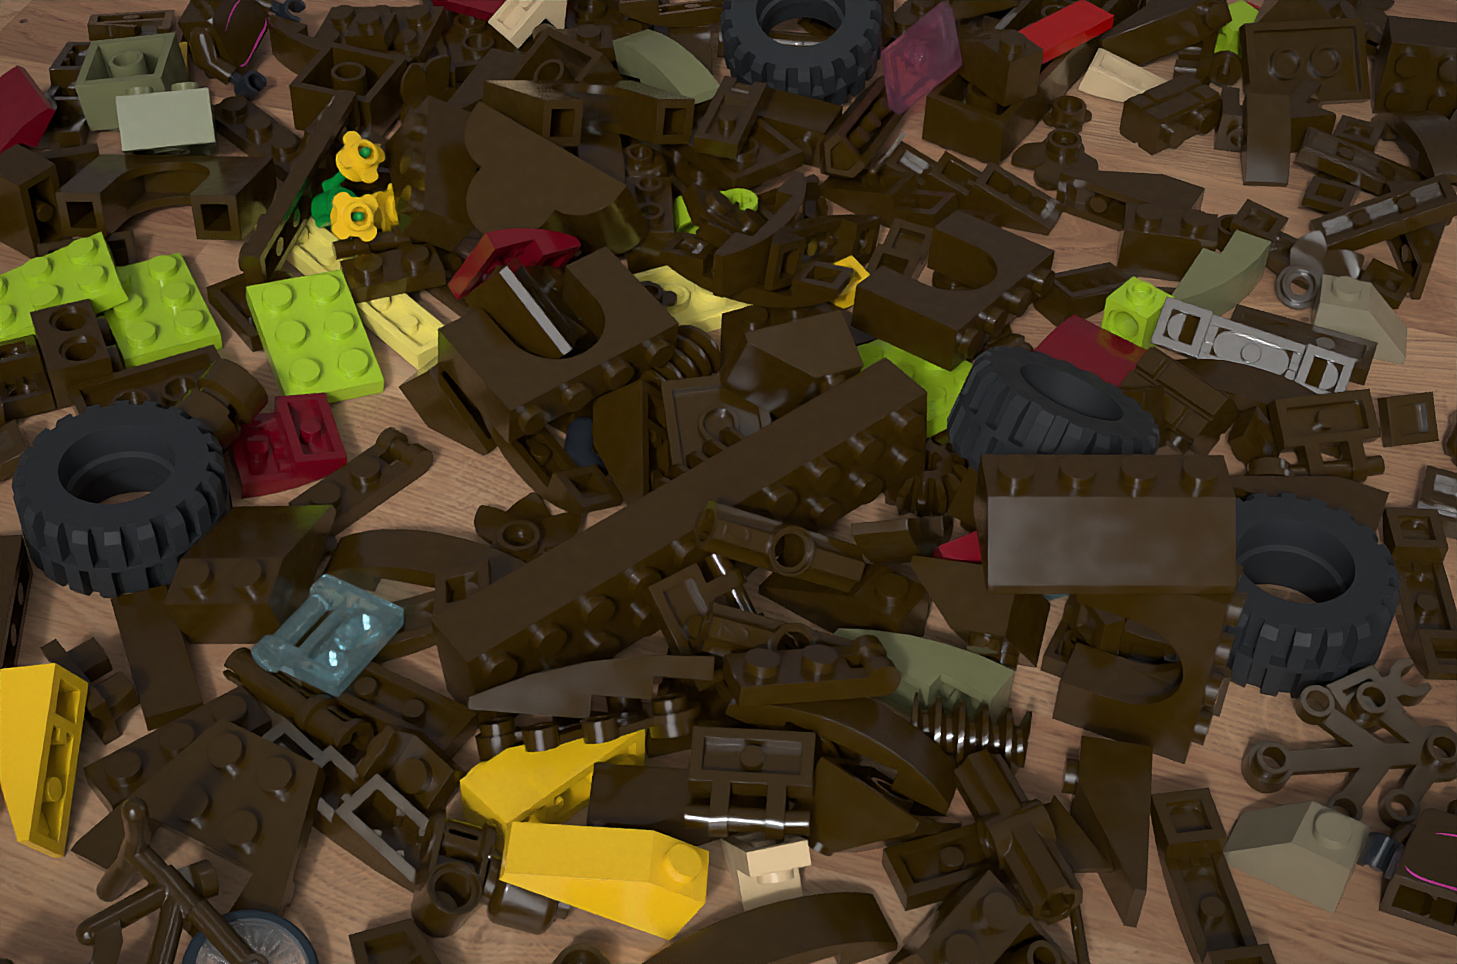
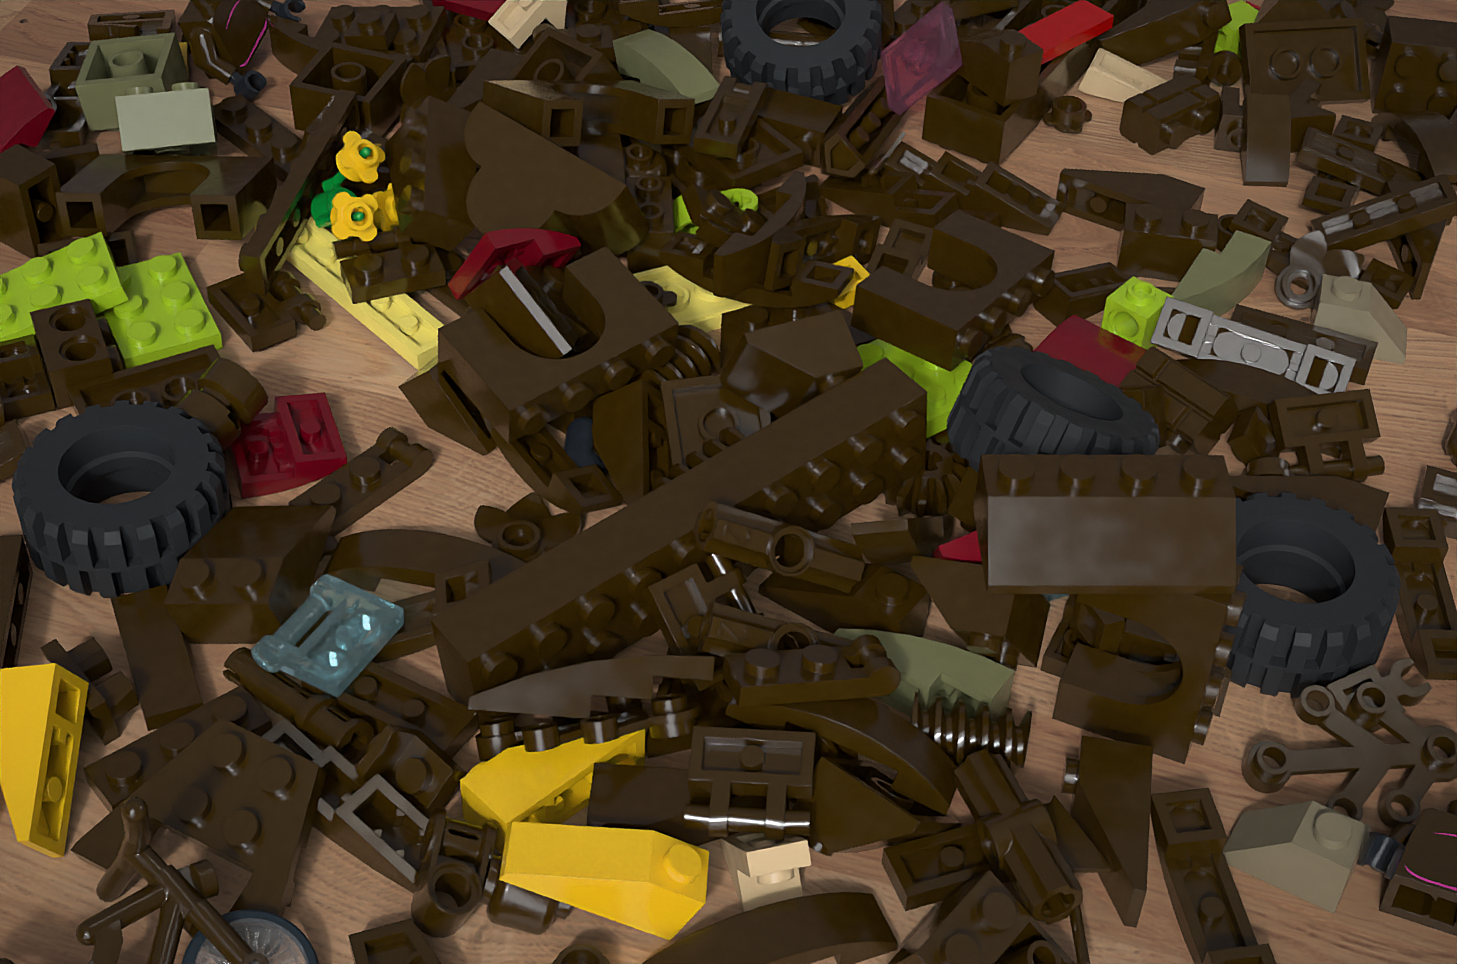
lime plate [246,269,384,403] -> none
dark brown plate [1011,128,1099,191] -> none
dark brown plate [1377,391,1439,448] -> none

